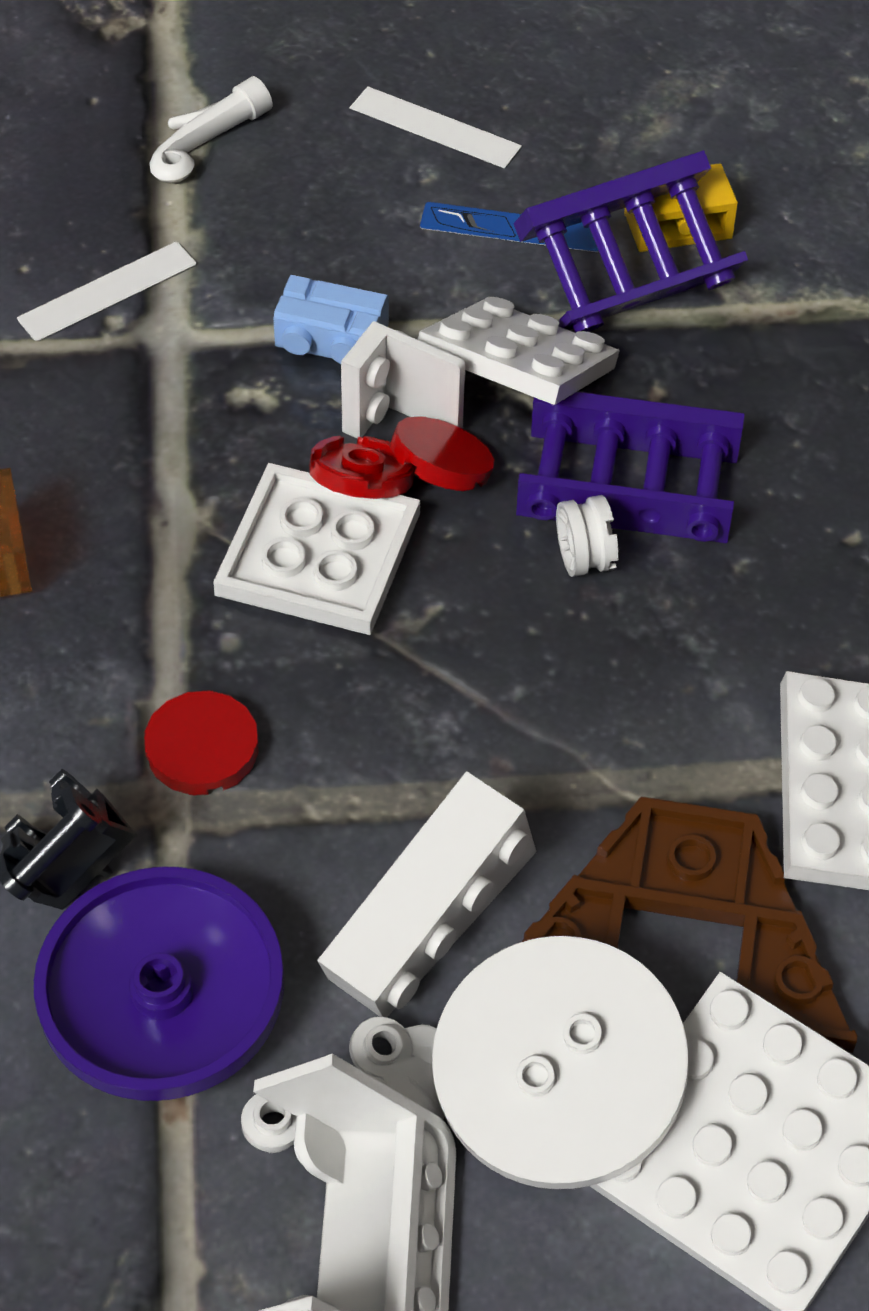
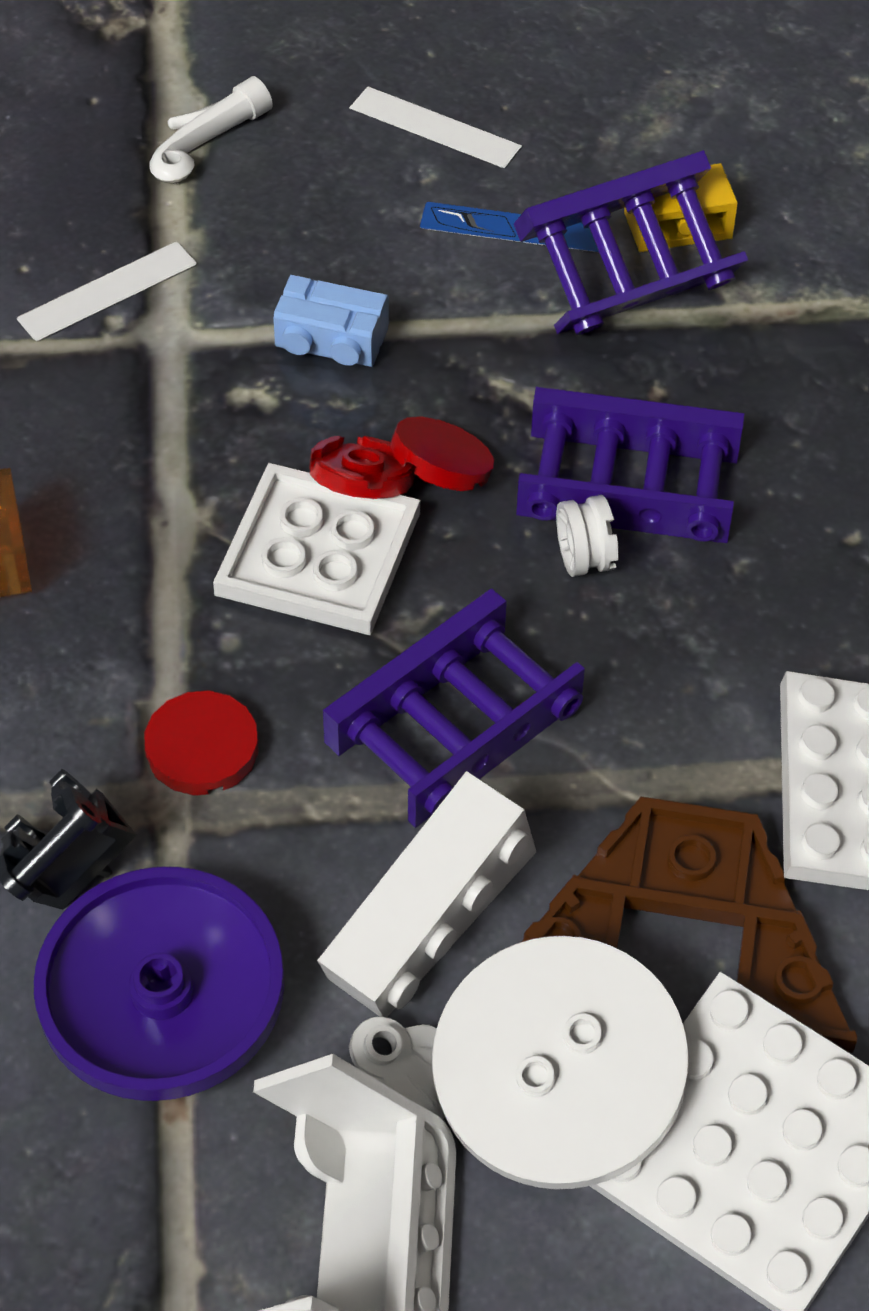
white plate [241,1094,297,1153] -> none
white bracket [341,321,465,439] -> none
white plate [418,297,619,405] -> none
none -> dark purple fence [323,588,585,828]

